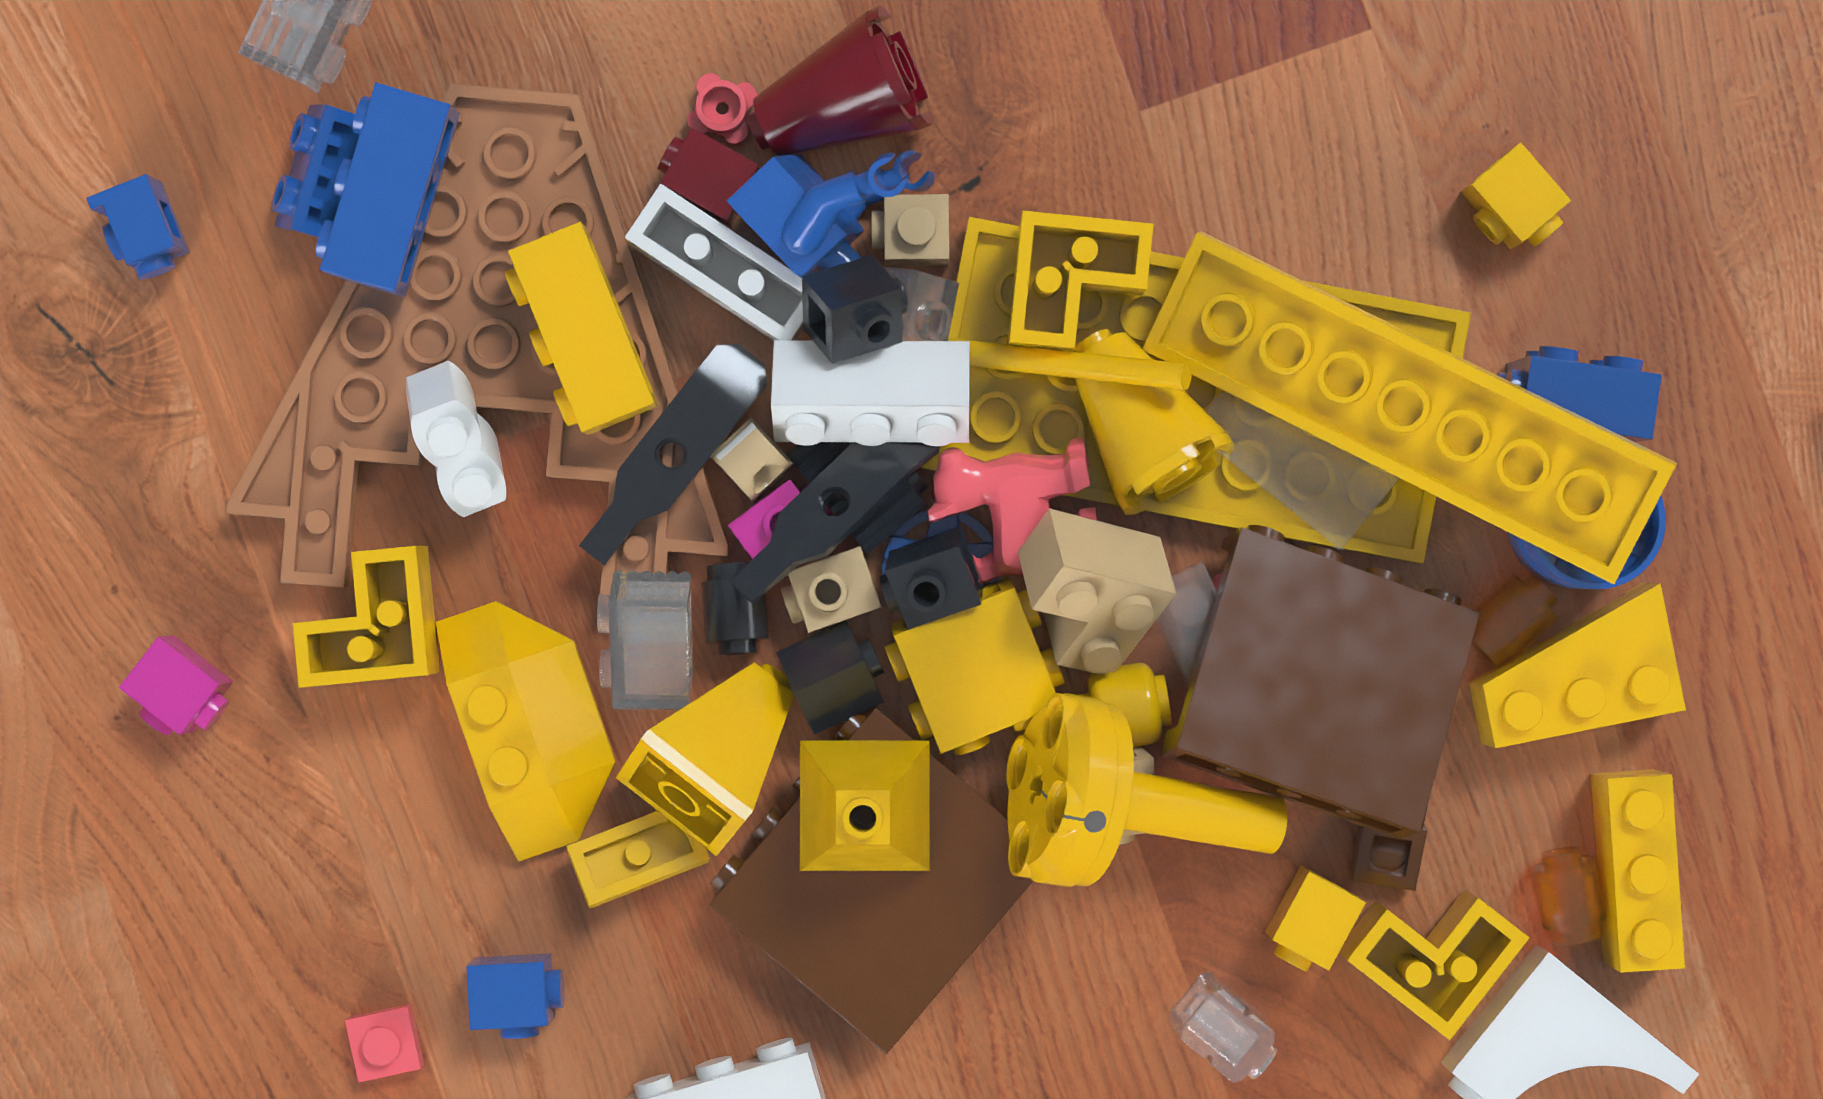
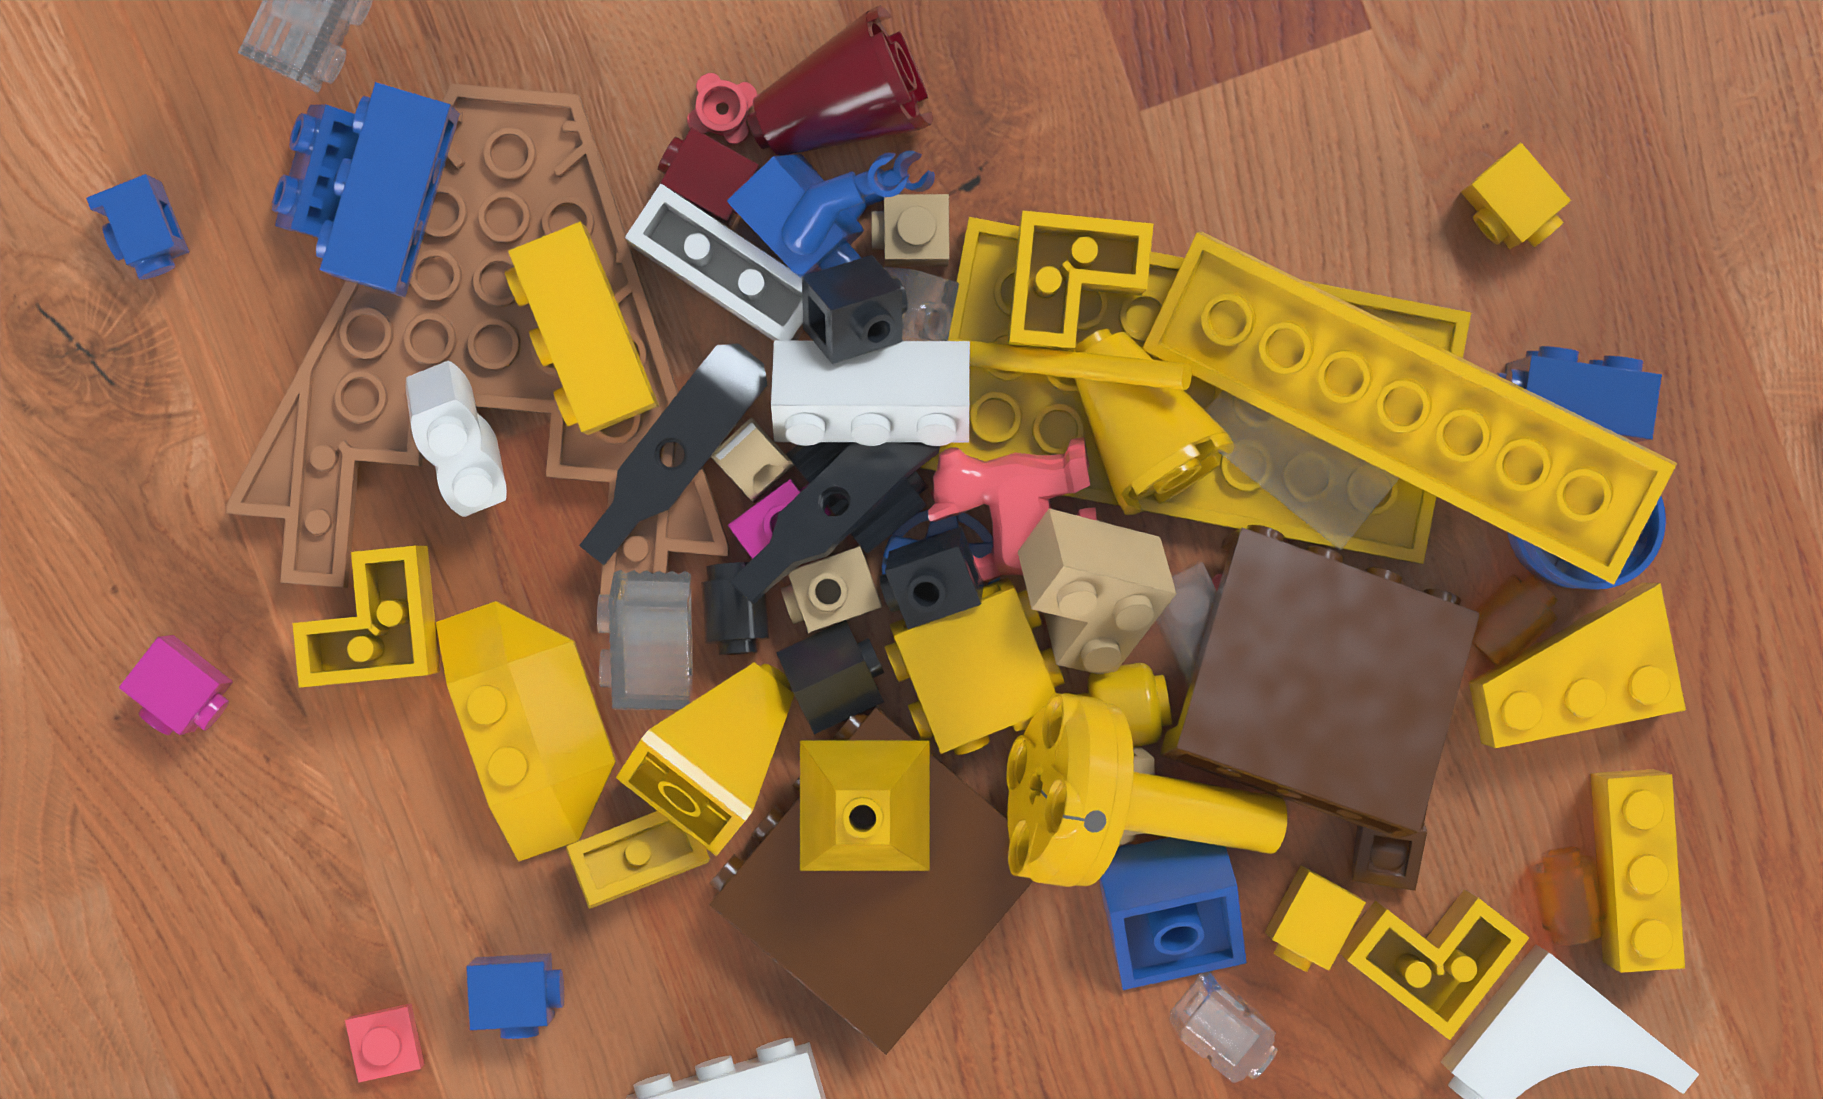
none -> blue slope [1099,837,1247,990]

